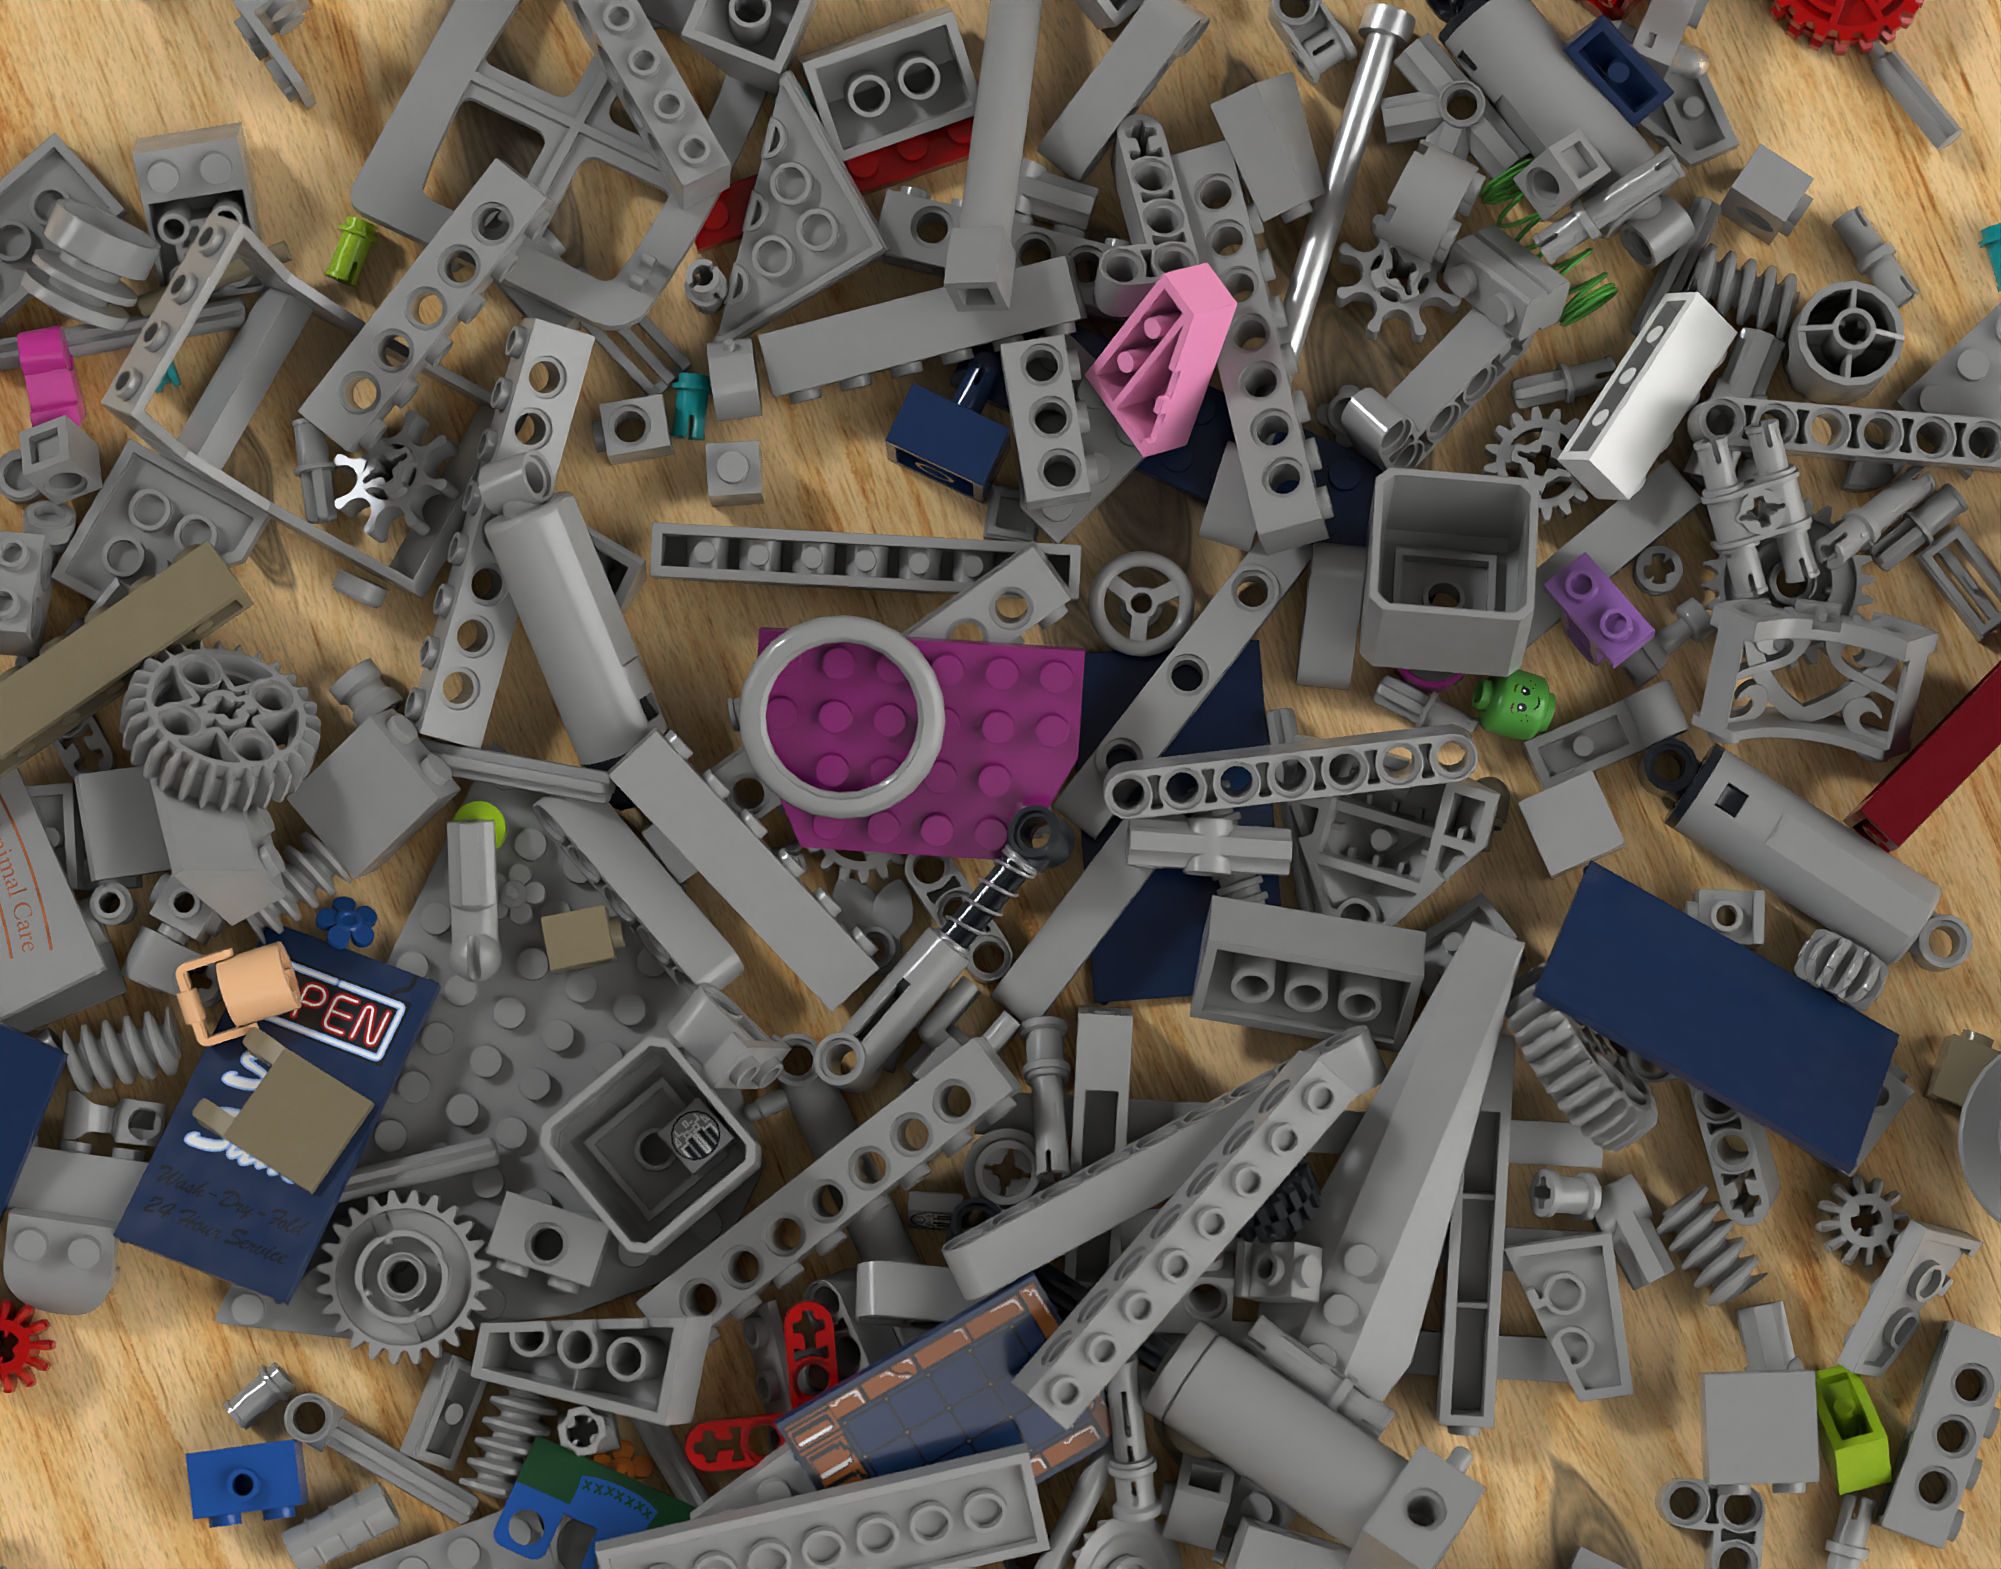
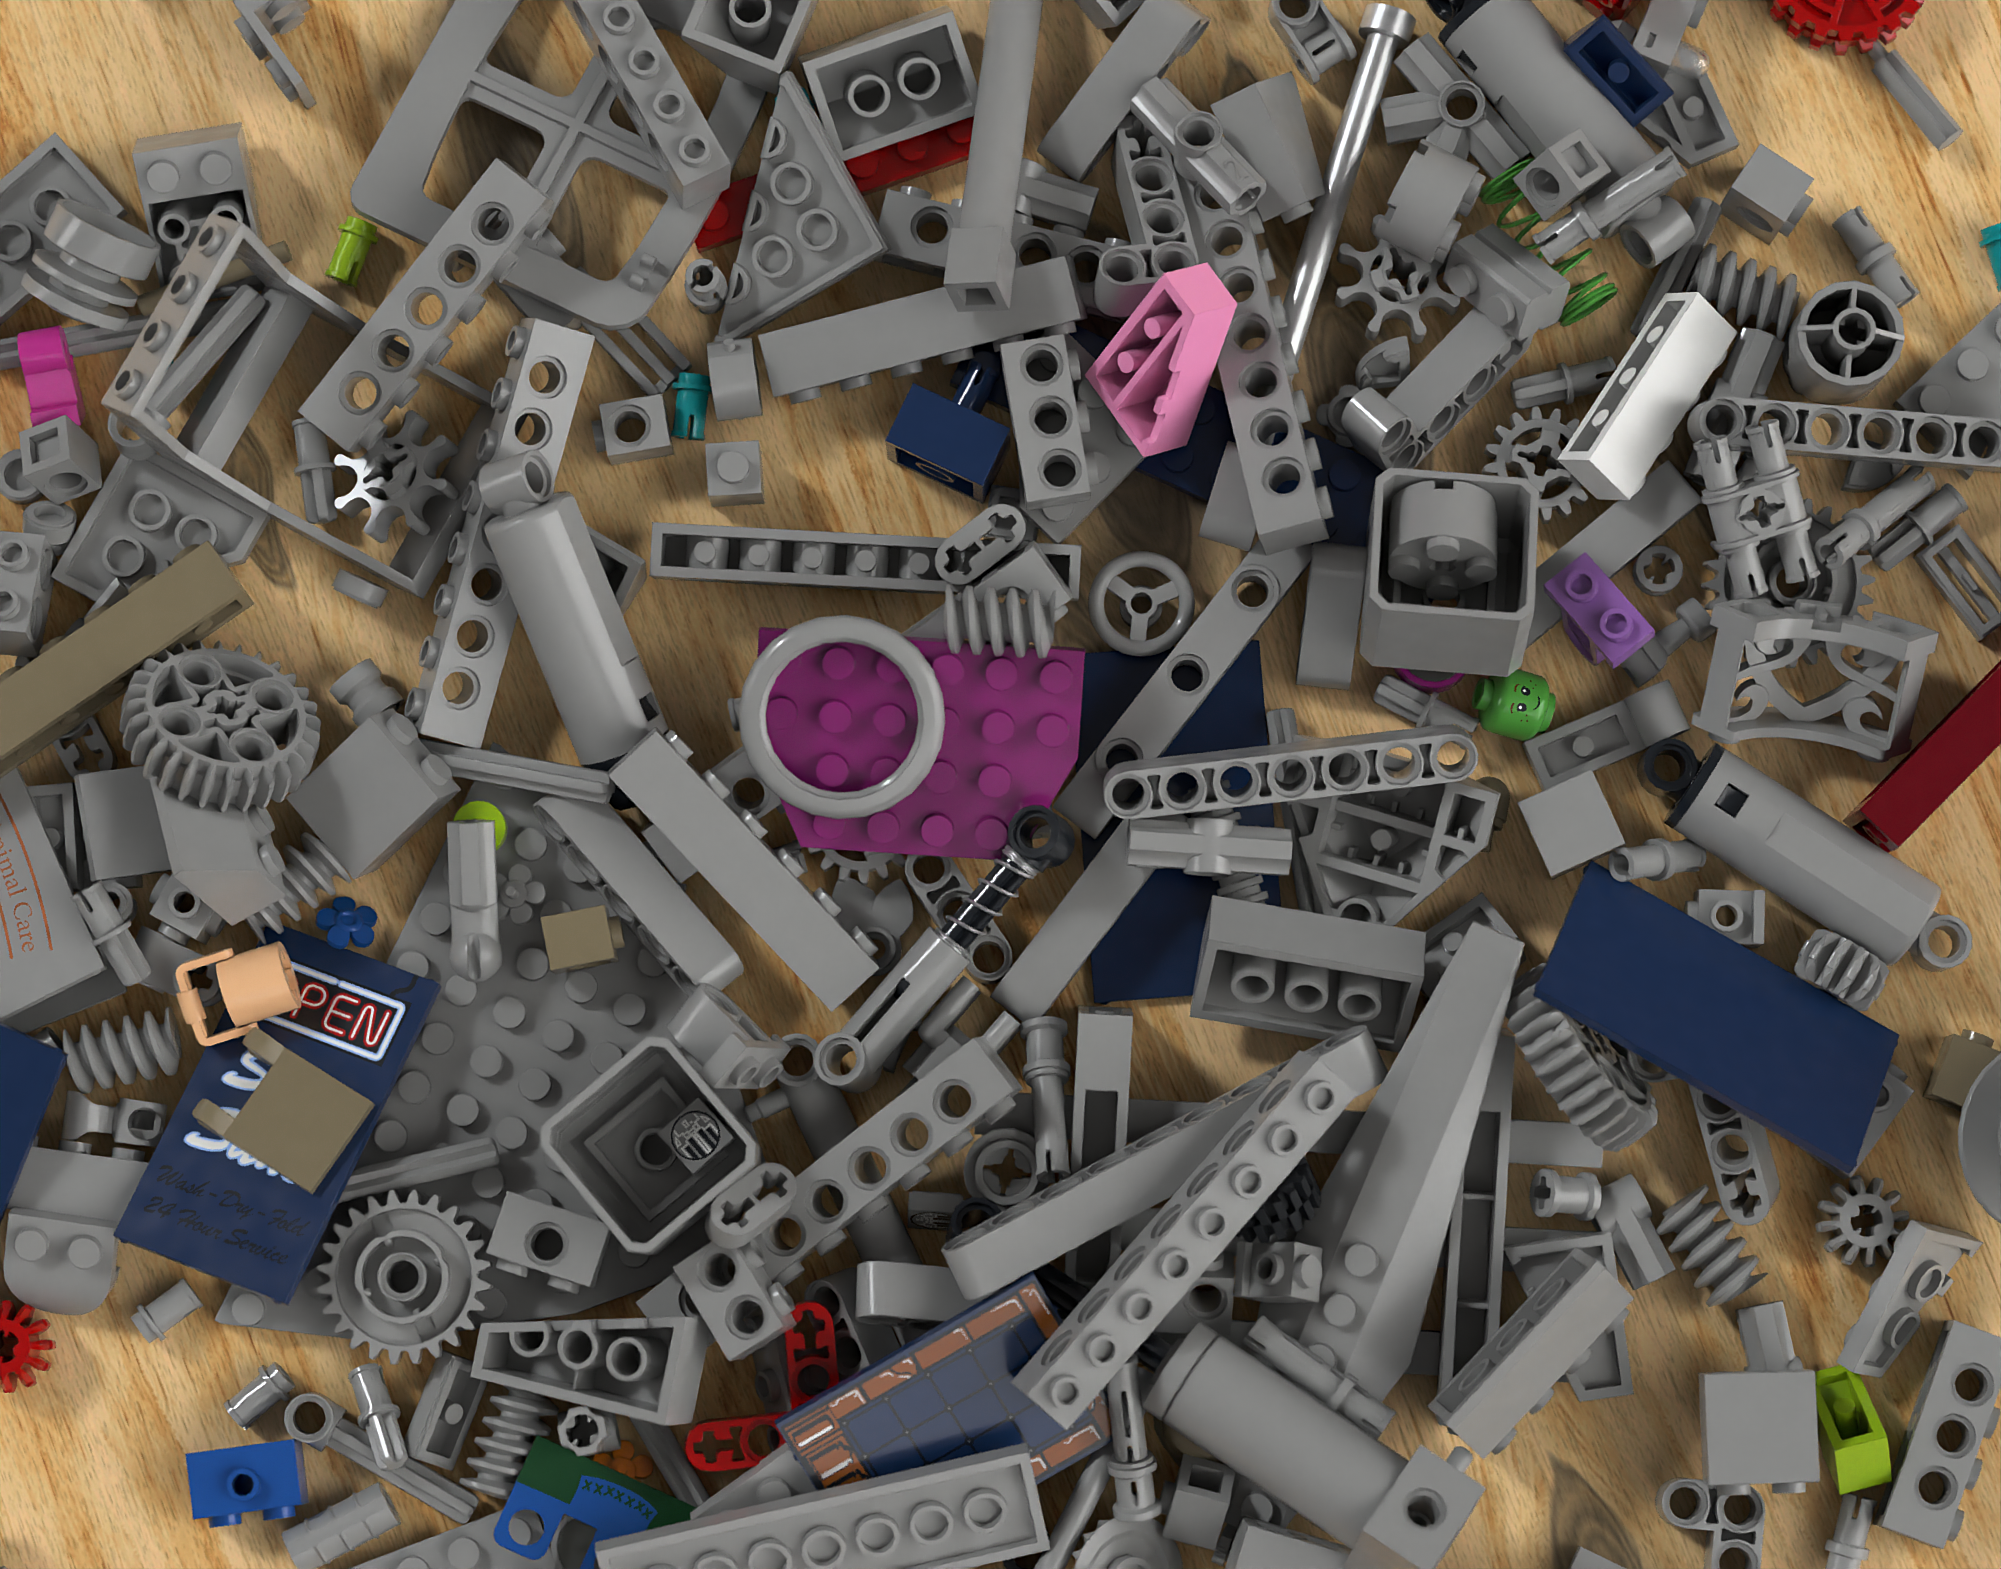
none -> light grey axle [70,880,151,987]
none -> light grey axle [107,285,266,460]
none -> light grey pin [130,1278,204,1344]
none -> light grey axle [348,1363,408,1471]
none -> light grey brick [673,1238,797,1361]
none -> light grey beam [705,1162,797,1249]
none -> light grey beam [935,504,1026,586]
none -> light grey piece [944,584,1056,659]
none -> light grey piece [1130,76,1266,216]
none -> light grey tile [1355,336,1410,391]
none -> light grey brick [1388,480,1498,601]
none -> light grey slope [1427,1247,1634,1459]
none -> light grey pin [1608,838,1707,882]

